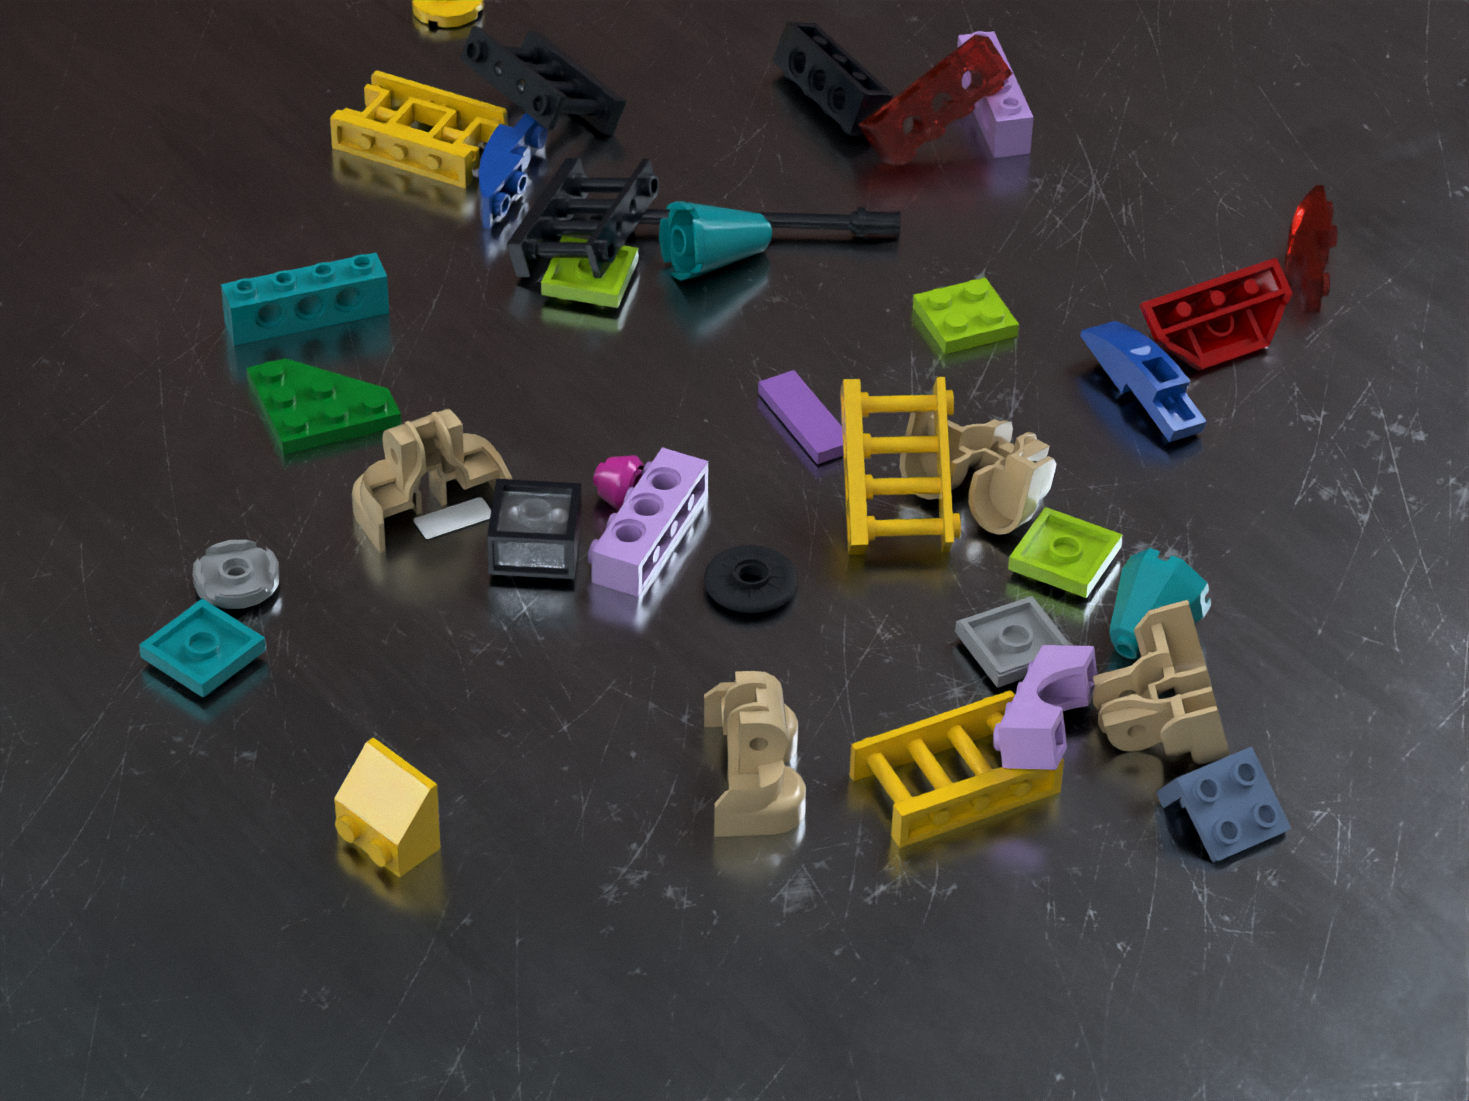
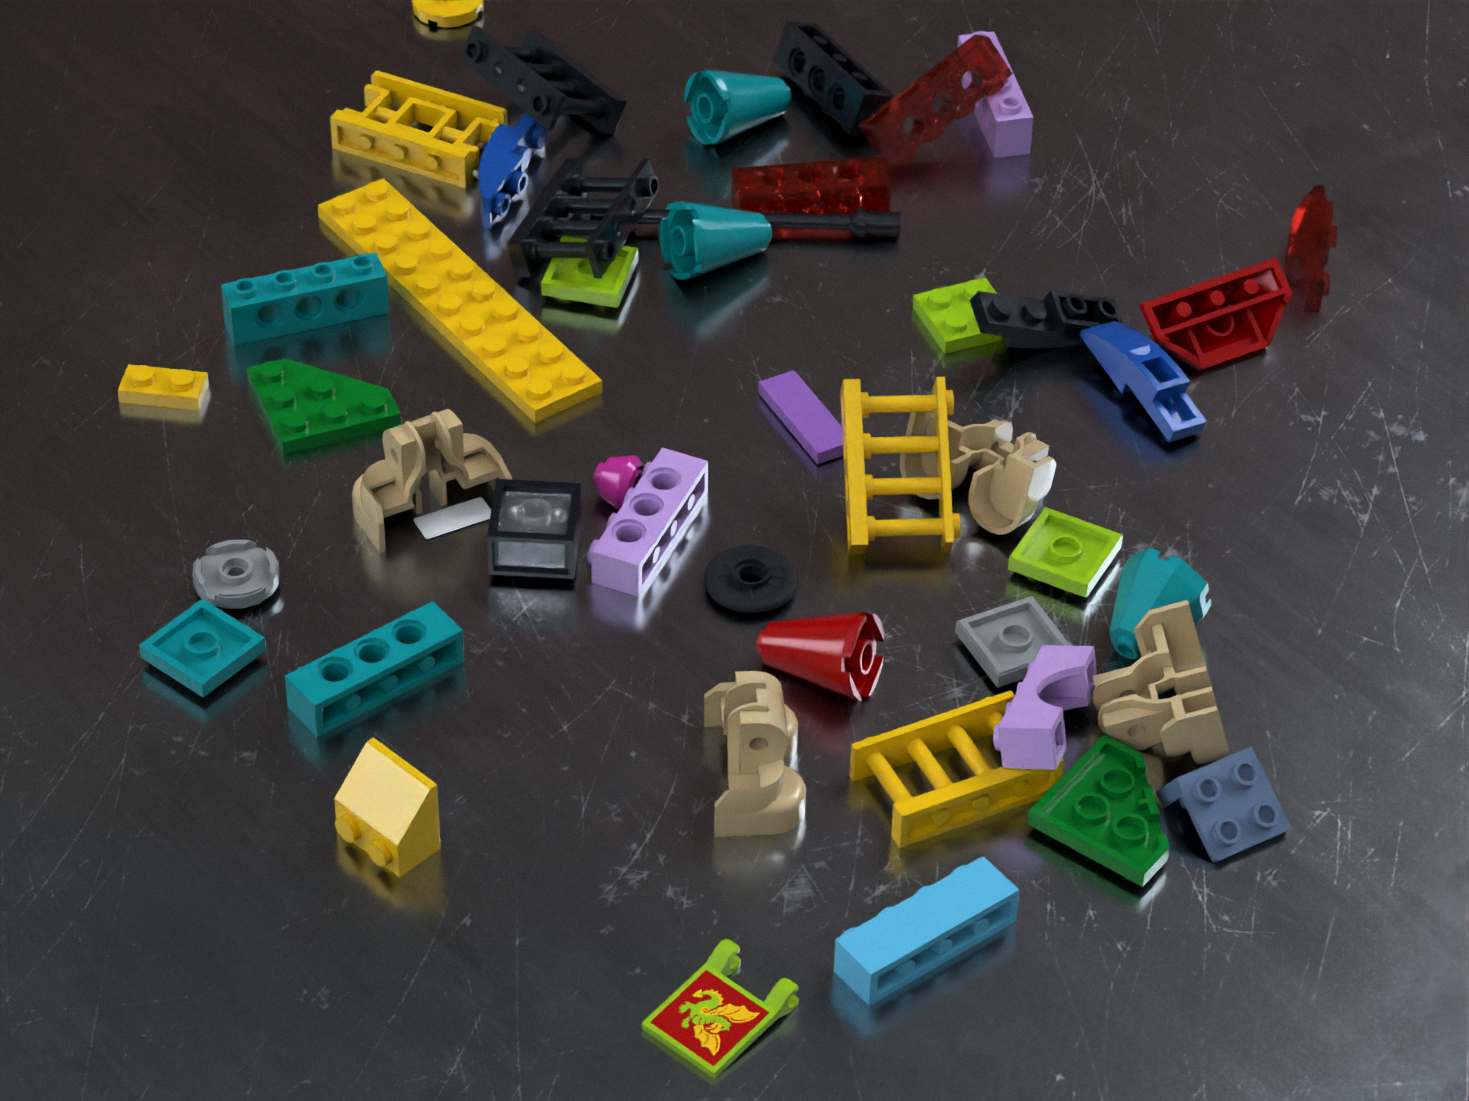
none -> yellow plate [118,364,209,411]
none -> teal brick [285,601,465,738]
none -> yellow plate [318,178,602,423]
none -> flag [642,939,799,1079]
none -> teal cone [684,70,792,145]
none -> clear red brick [731,157,891,214]
none -> red cone [757,612,884,700]
none -> medium azure brick [834,856,1019,1006]
none -> black slope [969,290,1123,348]
none -> green plate [1027,734,1170,887]

